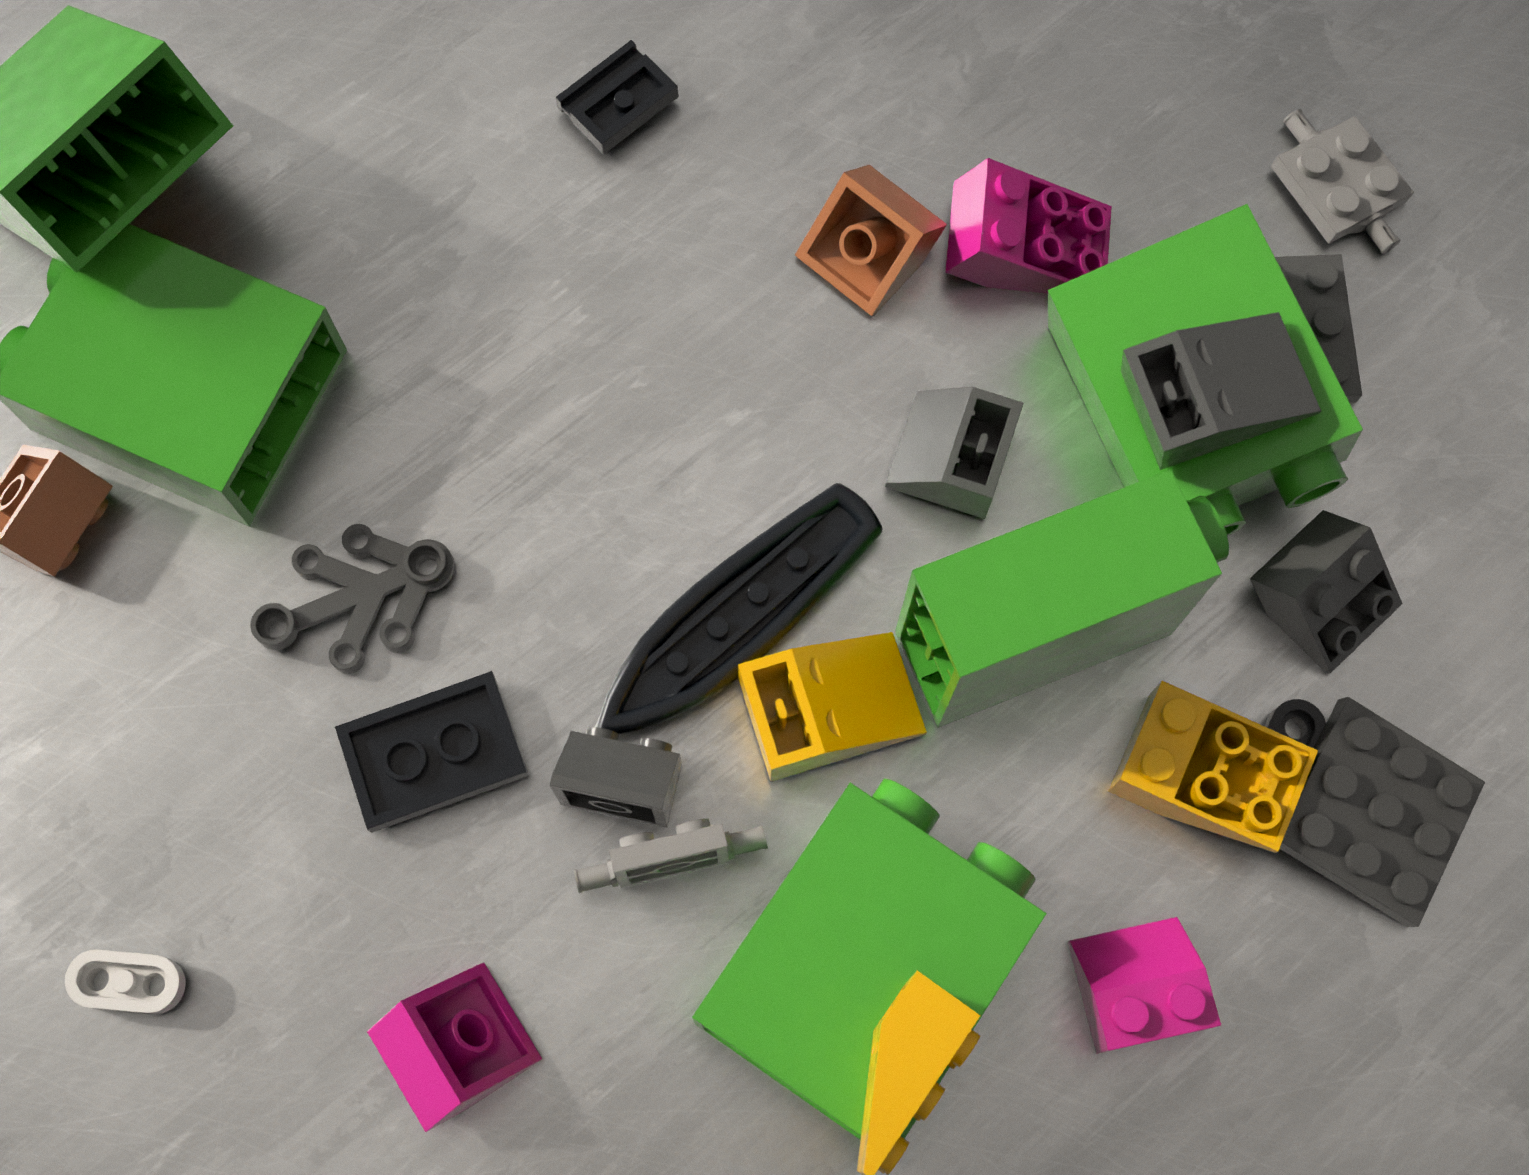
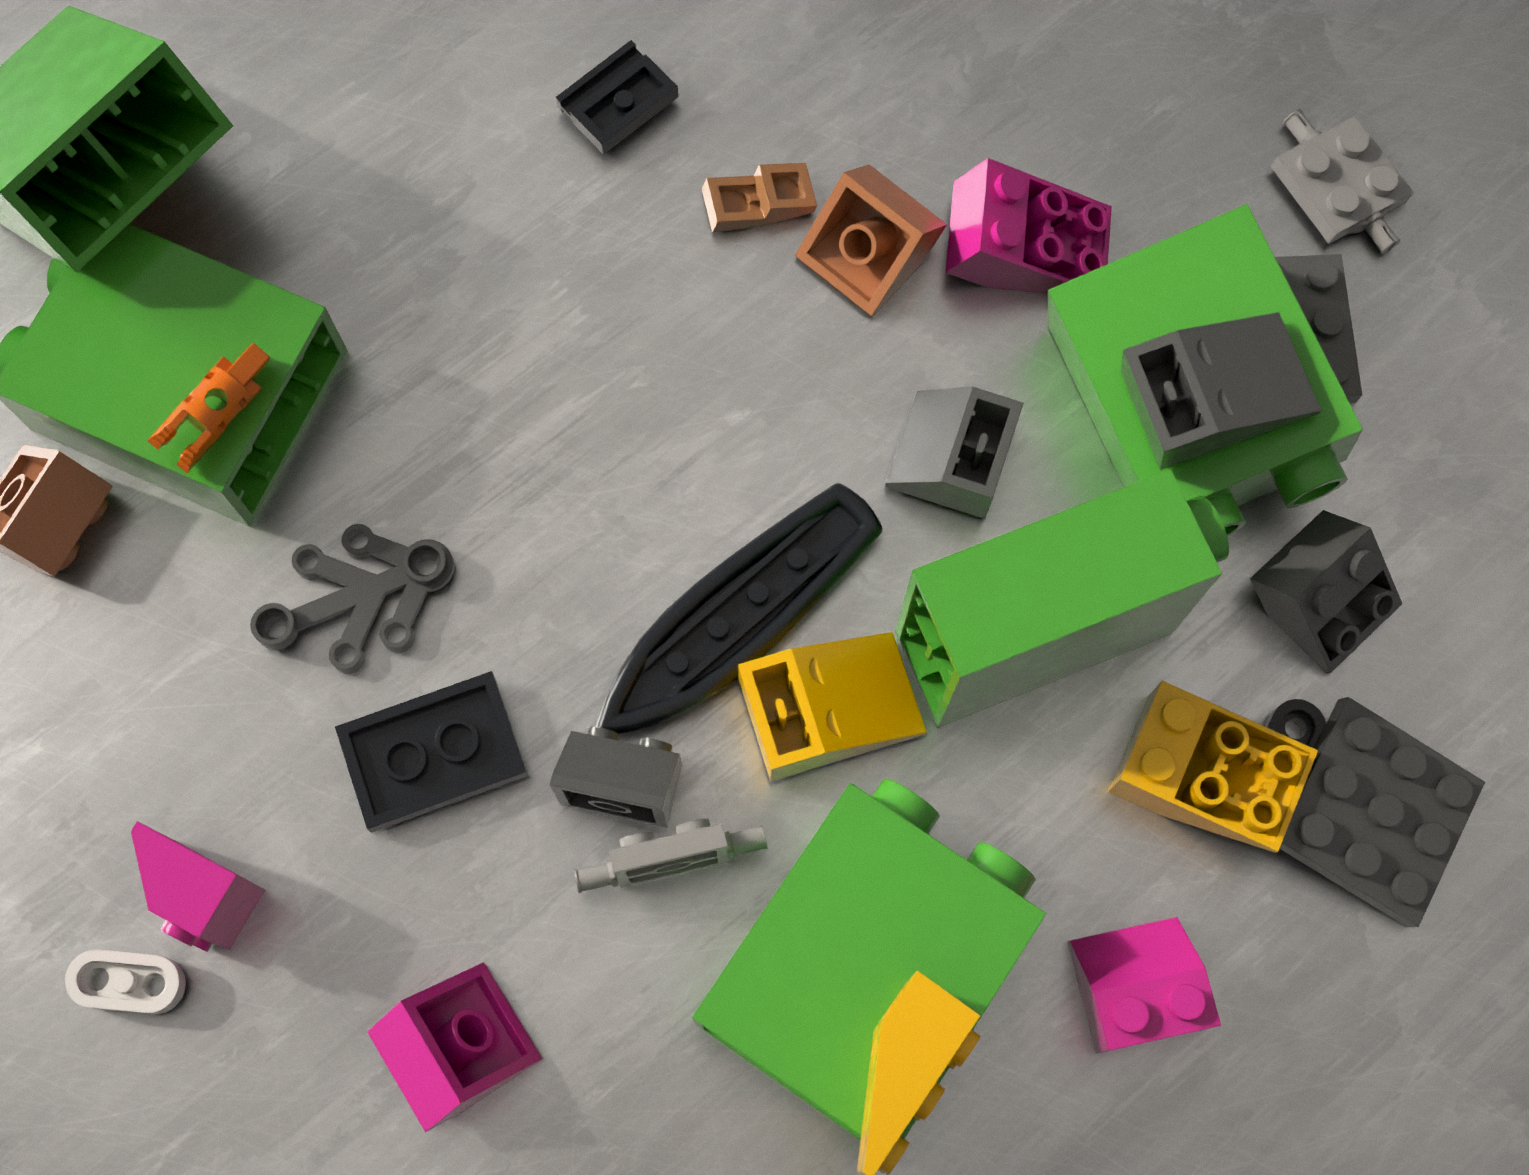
none -> dark pink slope [131,821,265,952]
none -> orange hinge [147,343,270,473]
none -> medium nougat slope [702,163,817,232]

